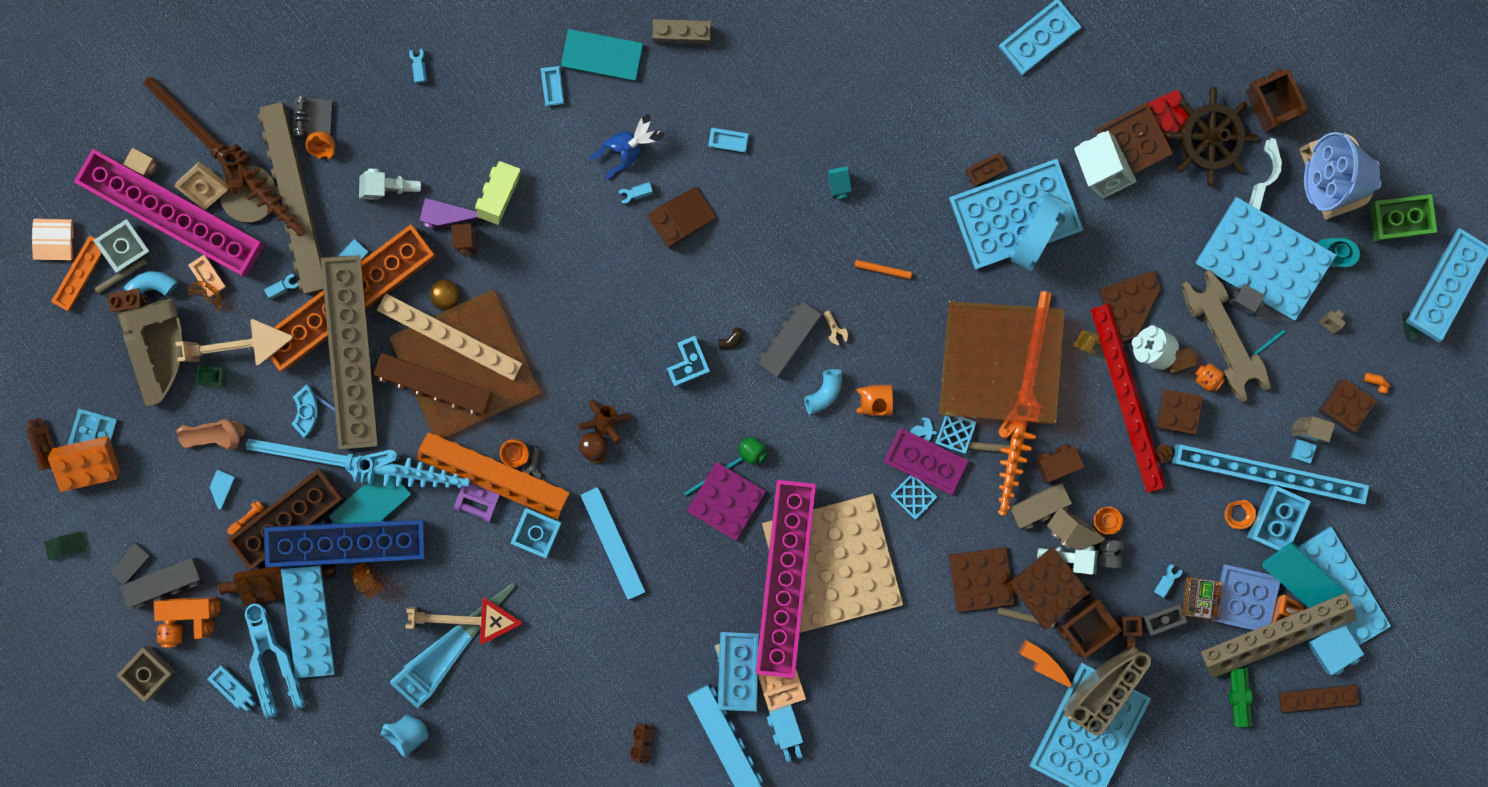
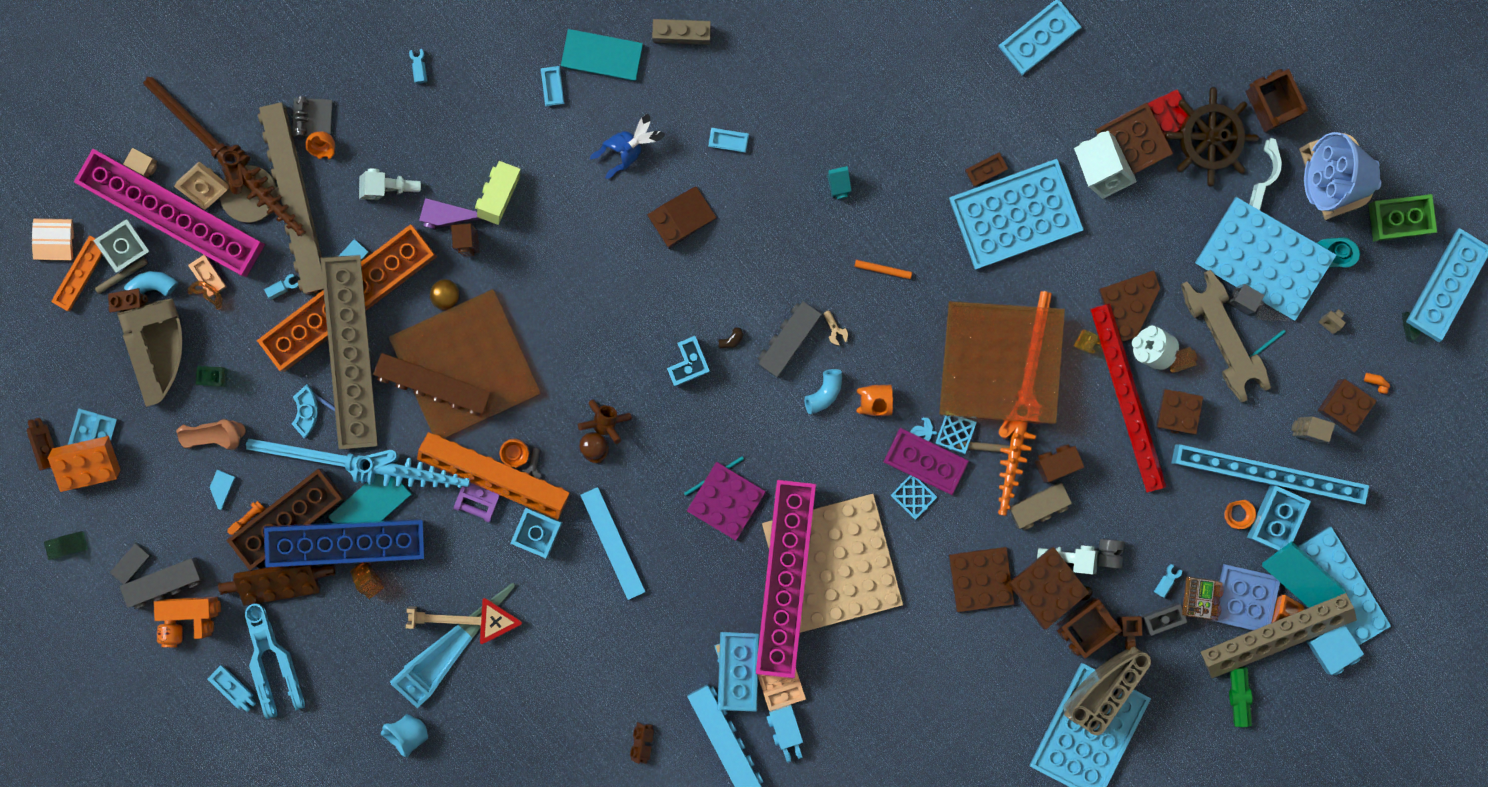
dark tan brick [116,646,177,702] -> none
tan piece [175,319,293,365] -> none
medium azure plate [281,564,335,678] -> none
tan plate [377,293,523,381] -> none
medium azure bar [619,182,653,204] -> none
green head [738,437,767,465] -> none
dark tan bar [997,607,1055,628] -> none
medium azure brick [1008,192,1069,272] -> none
orange slope [1019,639,1071,688] -> none
dark tan slope [1047,507,1105,550] -> none
orange hair [1094,506,1123,536] -> none
reddish brown plate [1155,444,1173,463] -> none
orange head [1195,364,1225,392] -> none
reddish brown plate [1278,684,1359,712] -> none
medium azure plate [1291,439,1317,464] -> none

